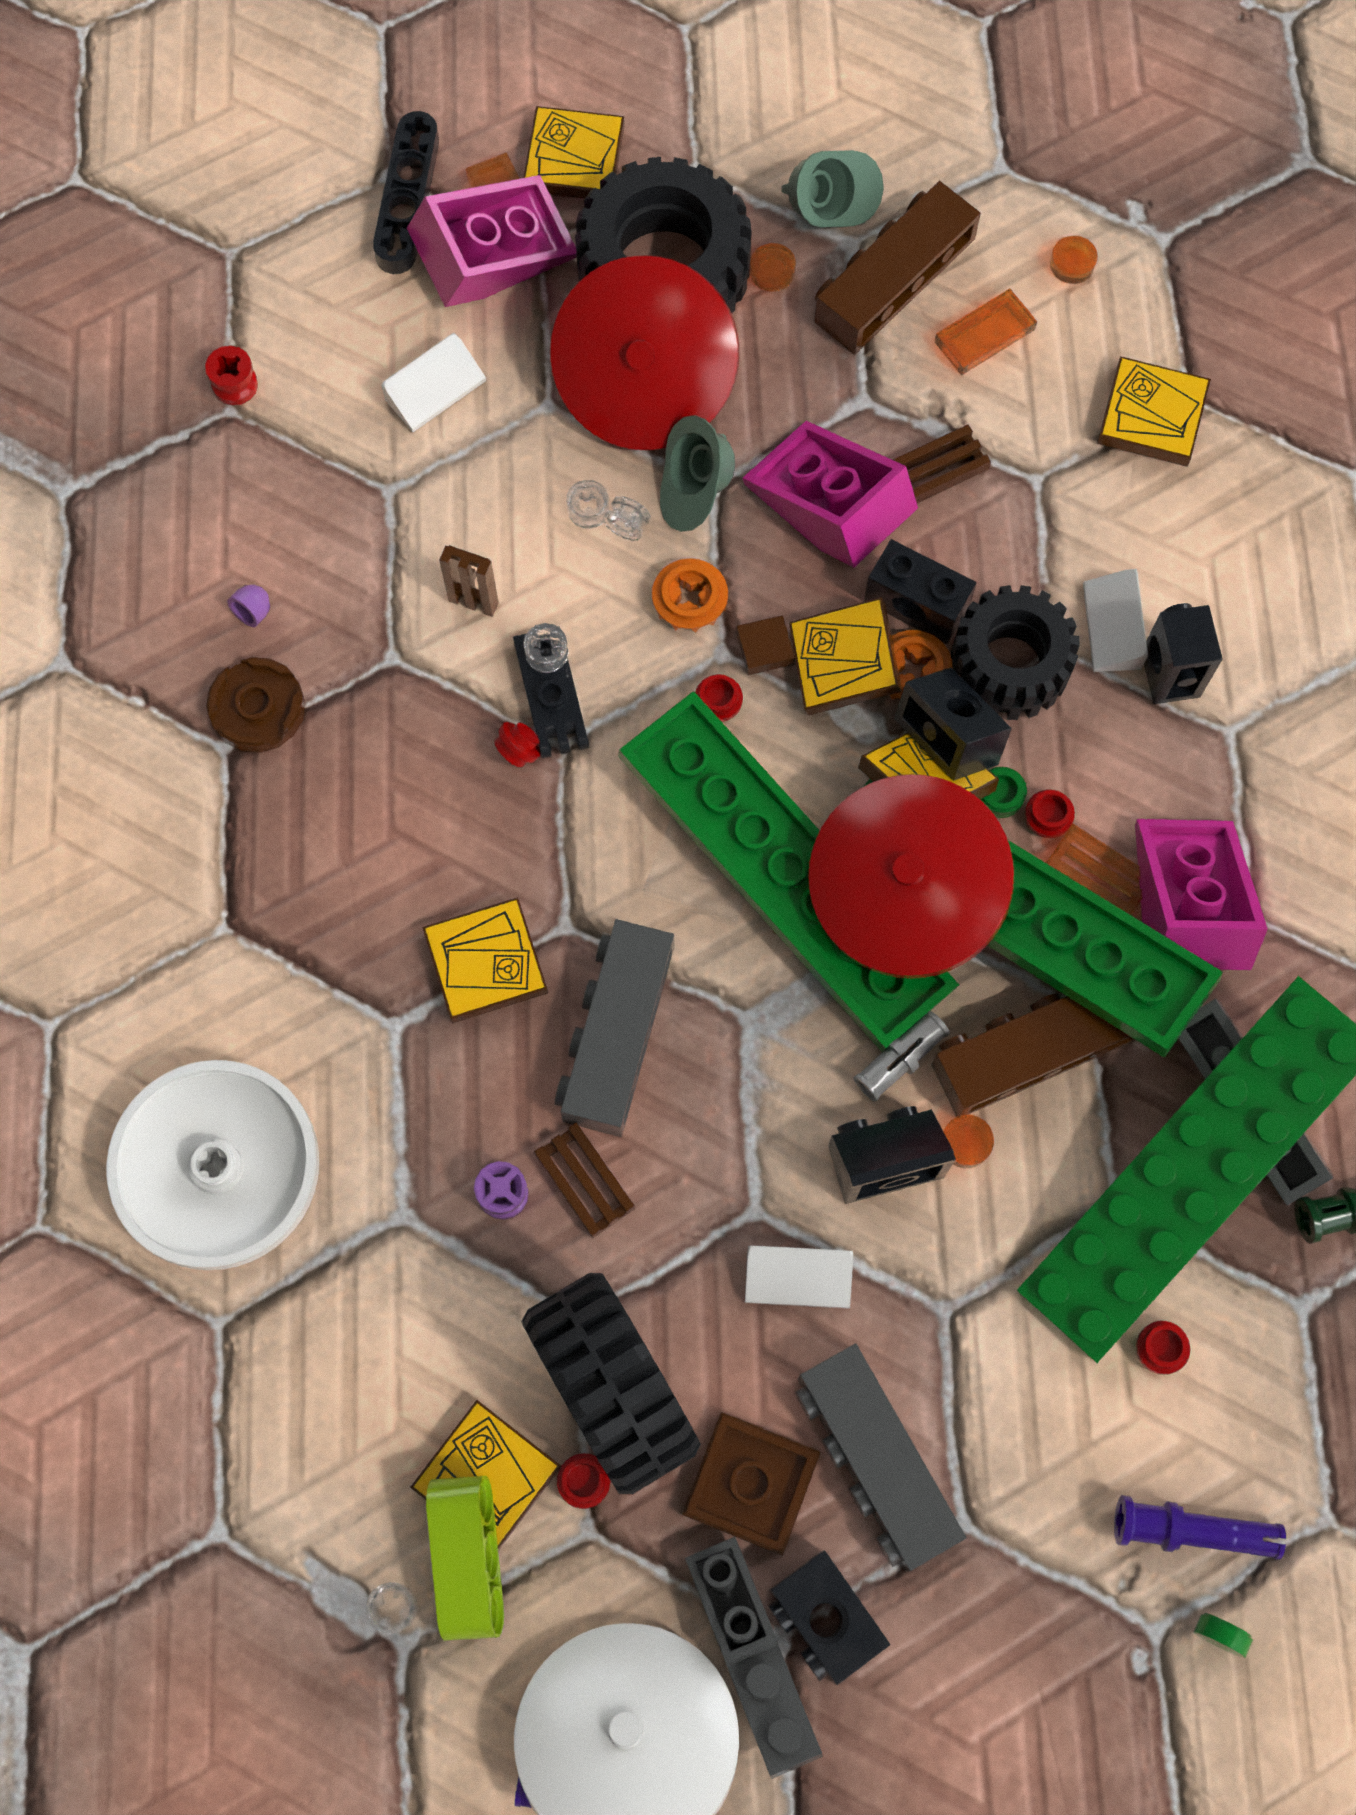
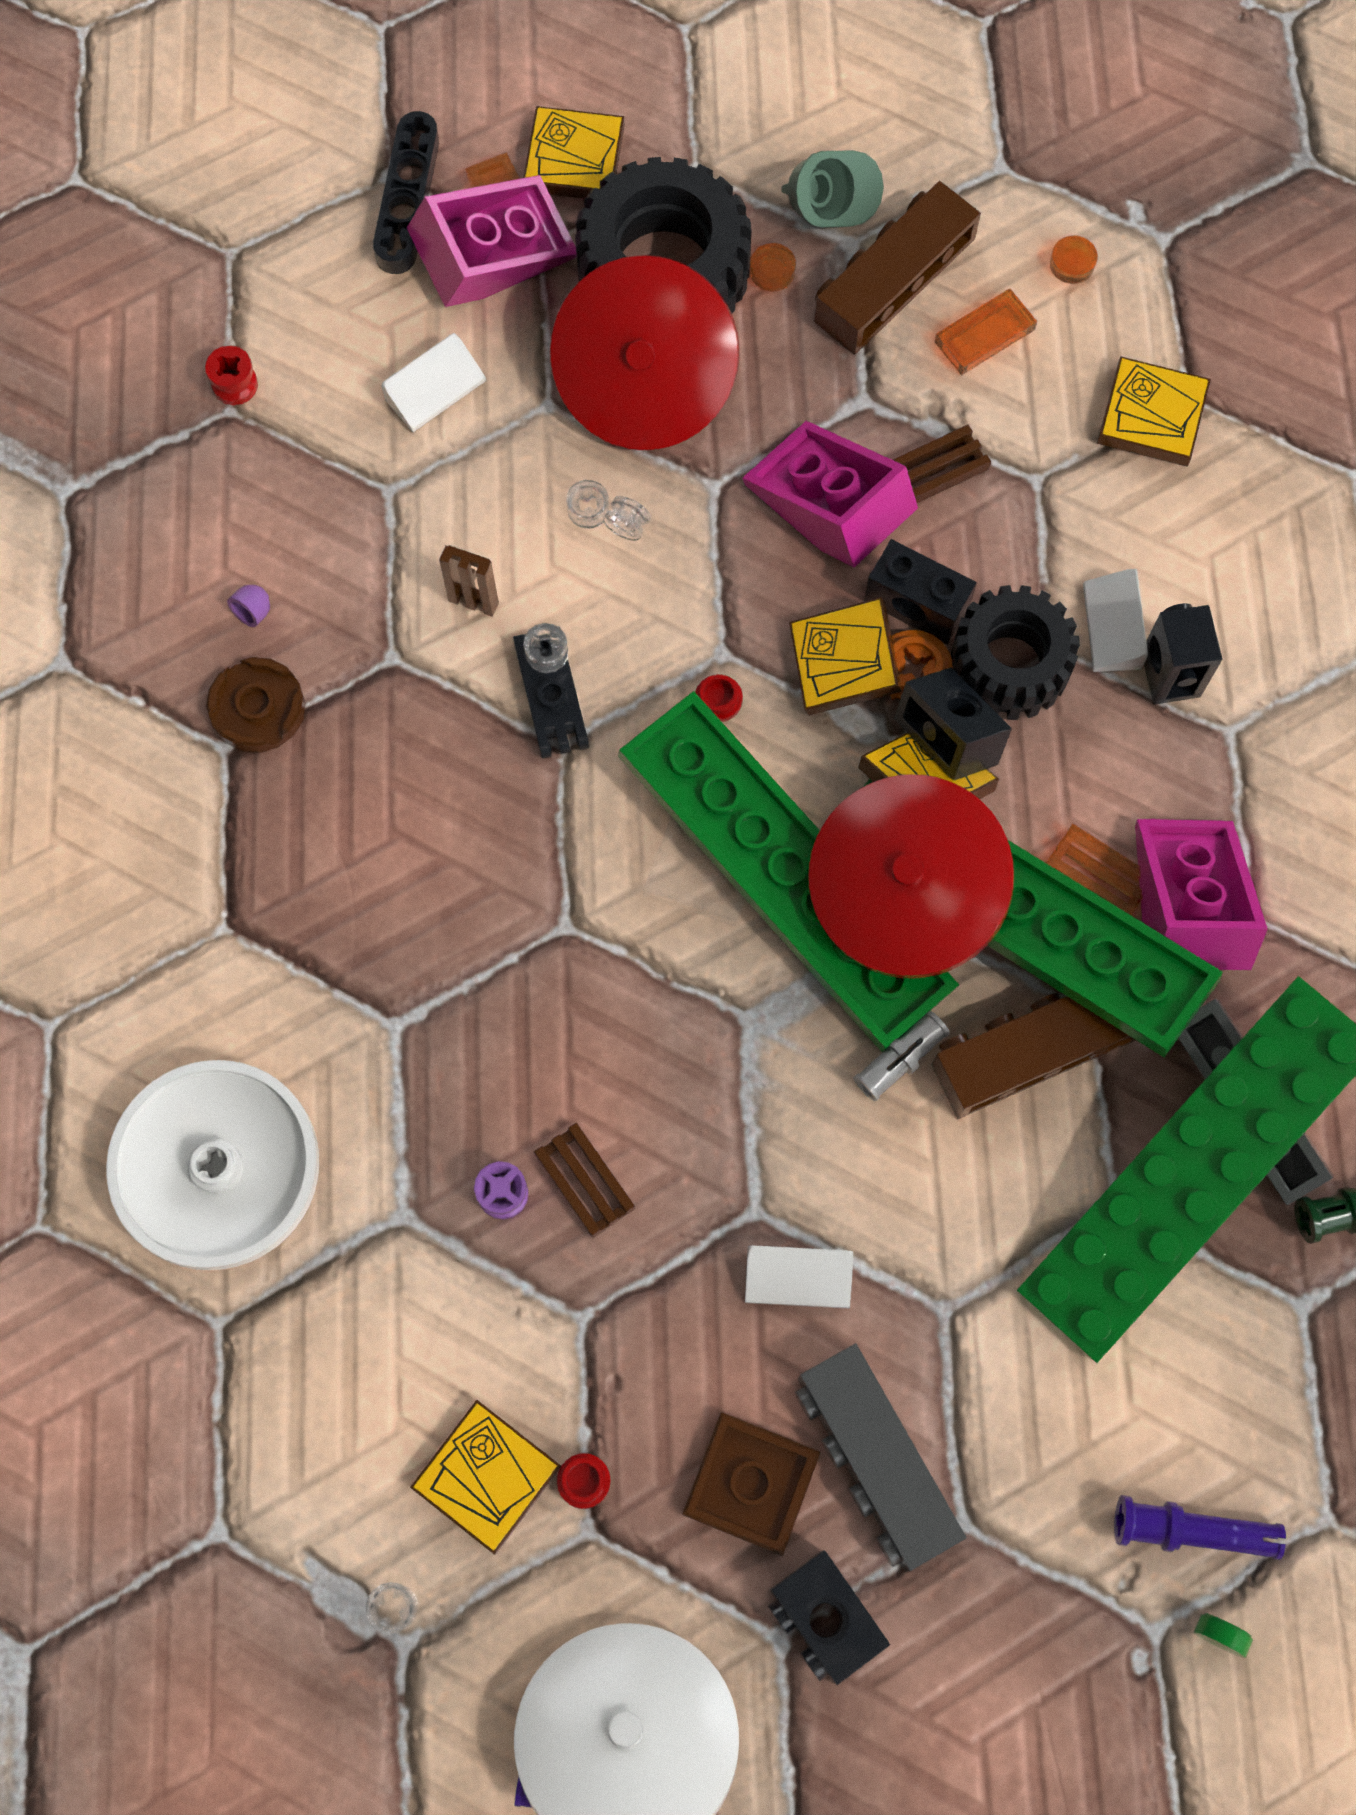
yellow tile [422,897,548,1024] -> none
lime beam [426,1476,504,1641] -> none
red plate [494,722,541,768] -> none
black tyre [521,1273,701,1494] -> none
dark grey brick [555,919,674,1137] -> none
orange gear [652,558,728,633] -> none
sand green piece [660,415,736,532] -> none
dark grey slope [685,1537,823,1779] -> none
reddish brown tile [736,615,795,675] -> none
black slope [828,1106,956,1204] -> none
clear orange tile [943,1115,994,1169] -> none
green tile [980,767,1027,818] -> none
red plate [1024,789,1075,838] -> none
red plate [1136,1321,1190,1375] -> none

